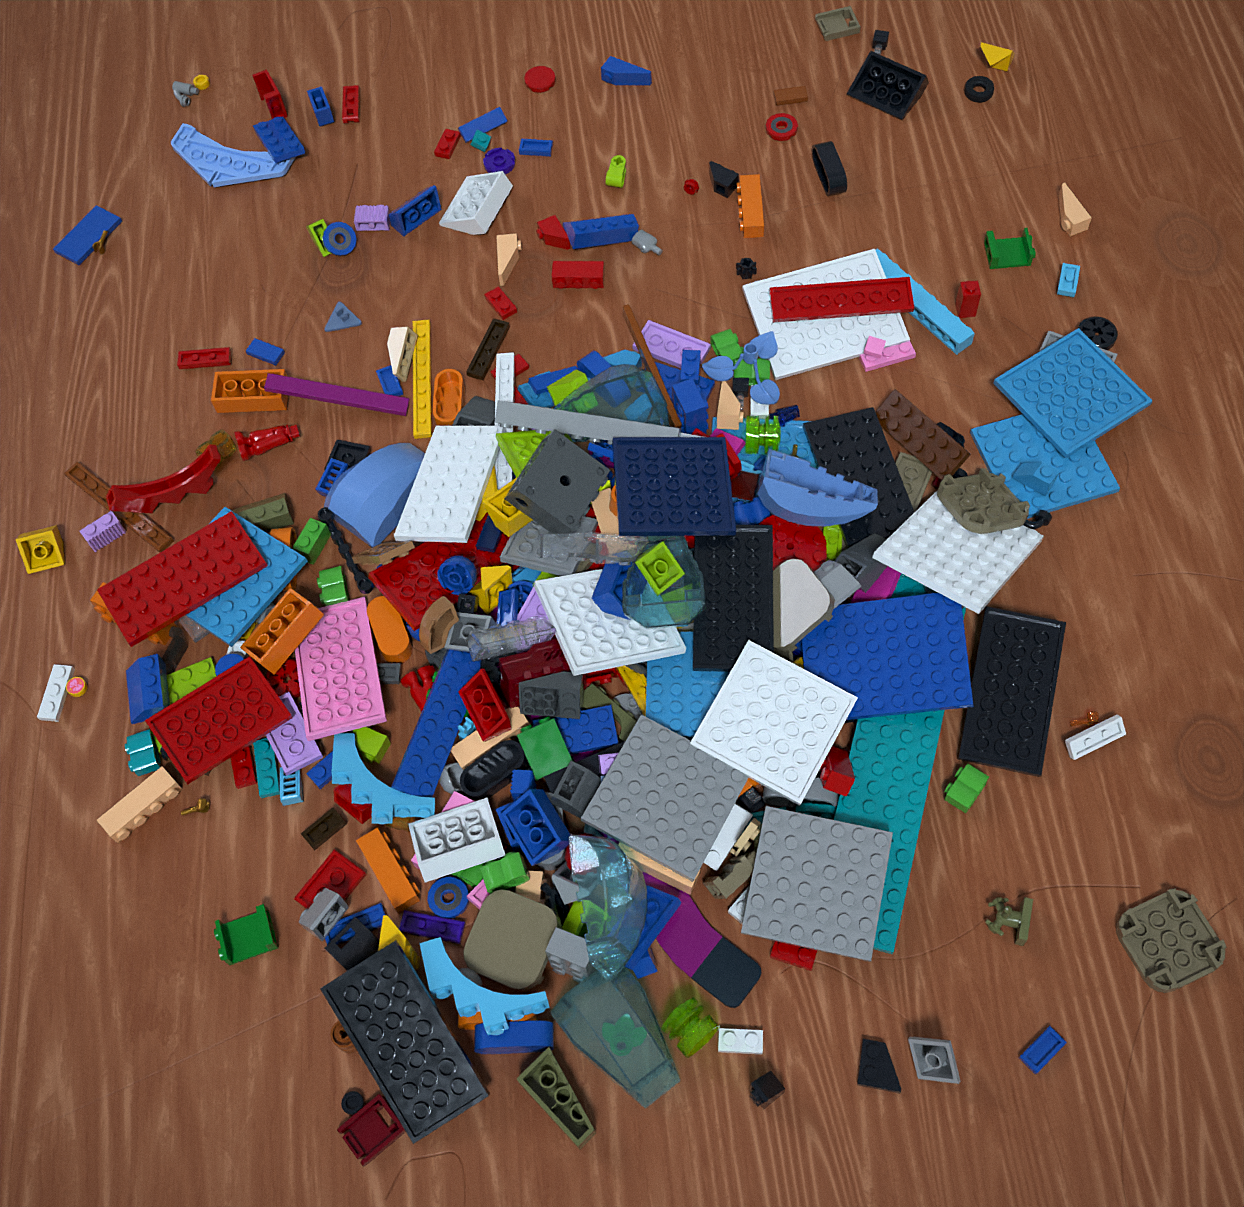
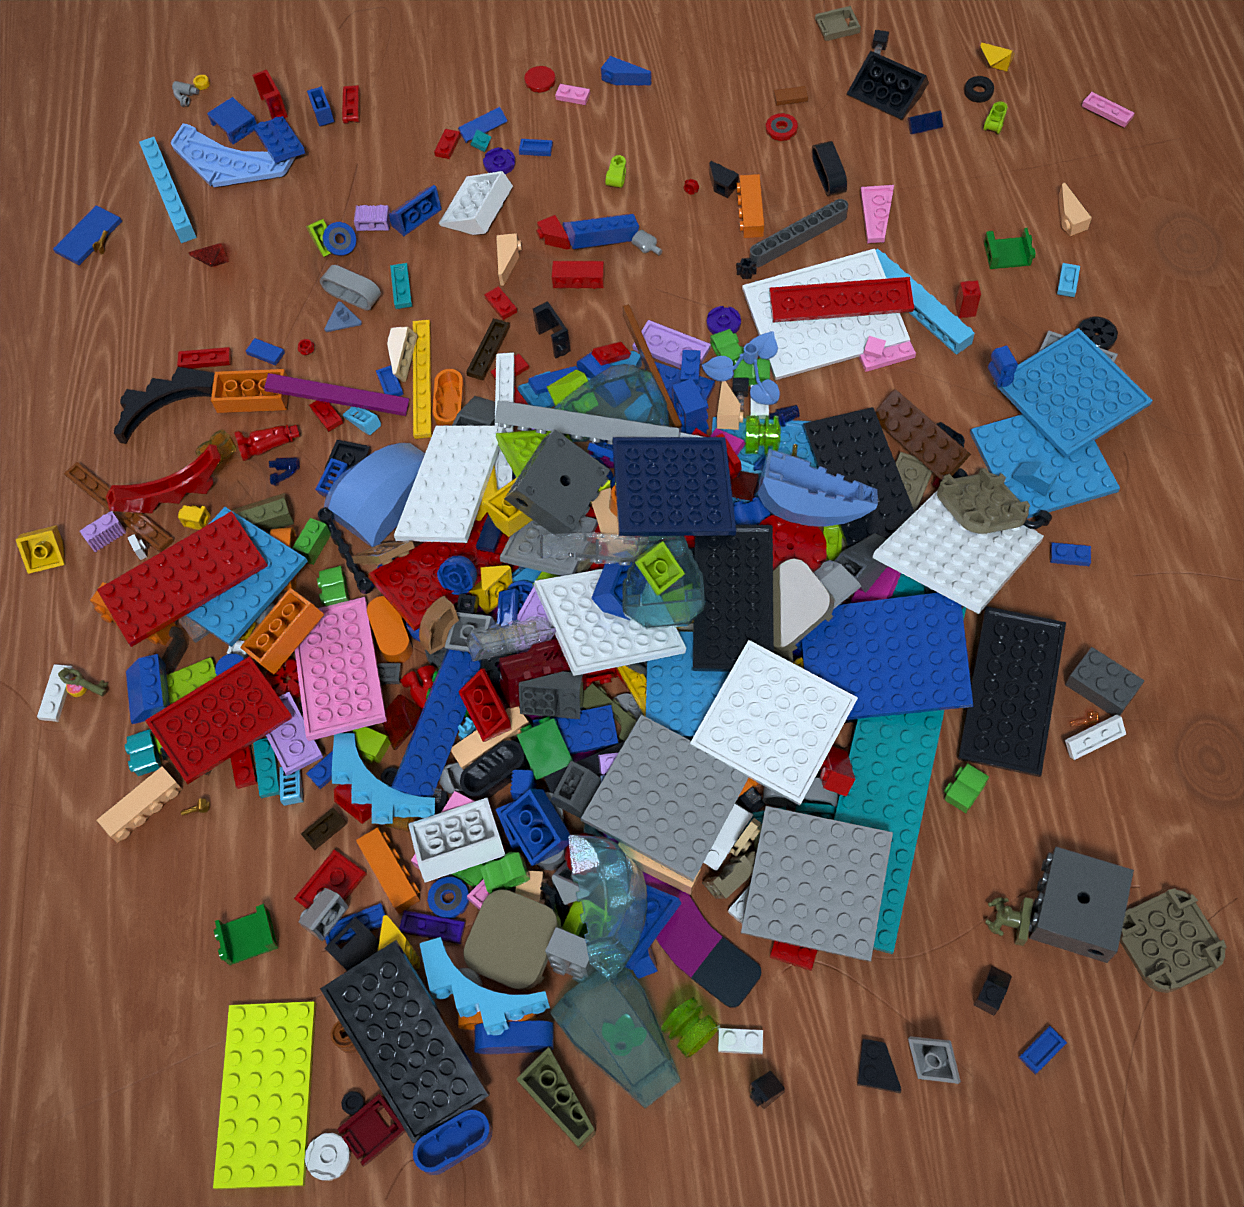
none -> olive piece [58,668,108,697]
none -> black arch [114,367,215,444]
none -> white plate [128,535,147,560]
none -> medium azure brick [139,137,197,243]
none -> yellow brick [178,505,211,530]
none -> clear red slope [188,242,229,267]
none -> blue panel [207,97,257,144]
none -> neon yellow plate [213,1002,316,1189]
none -> clear blue plant [269,457,300,486]
none -> red plate [298,339,314,355]
none -> white tile [305,1133,351,1181]
none -> red plate [309,400,343,432]
none -> light grey plant [320,265,381,310]
none -> medium azure slope [343,407,381,435]
none -> black tile [381,767,398,787]
none -> clear red slope [382,695,423,750]
none -> teal plate [390,263,412,309]
none -> blue plant [413,1110,493,1175]
none -> black piece [432,788,449,814]
none -> black panel [533,301,571,359]
none -> bright pink plate [555,84,590,105]
none -> red plate [591,342,631,366]
none -> dark purple tile [707,306,741,334]
none -> dark grey beam [750,199,848,267]
none -> bright pink wing [860,185,894,243]
none -> clear blue plate [908,110,943,134]
none -> black slope [974,966,1012,1016]
none -> lime piece [983,101,1008,134]
none -> blue brick [988,345,1018,388]
none -> dark grey gear [1029,847,1134,963]
none -> blue plate [1050,543,1091,566]
none -> dark grey brick [1066,647,1145,716]
none -> bright pink plate [1082,92,1135,128]

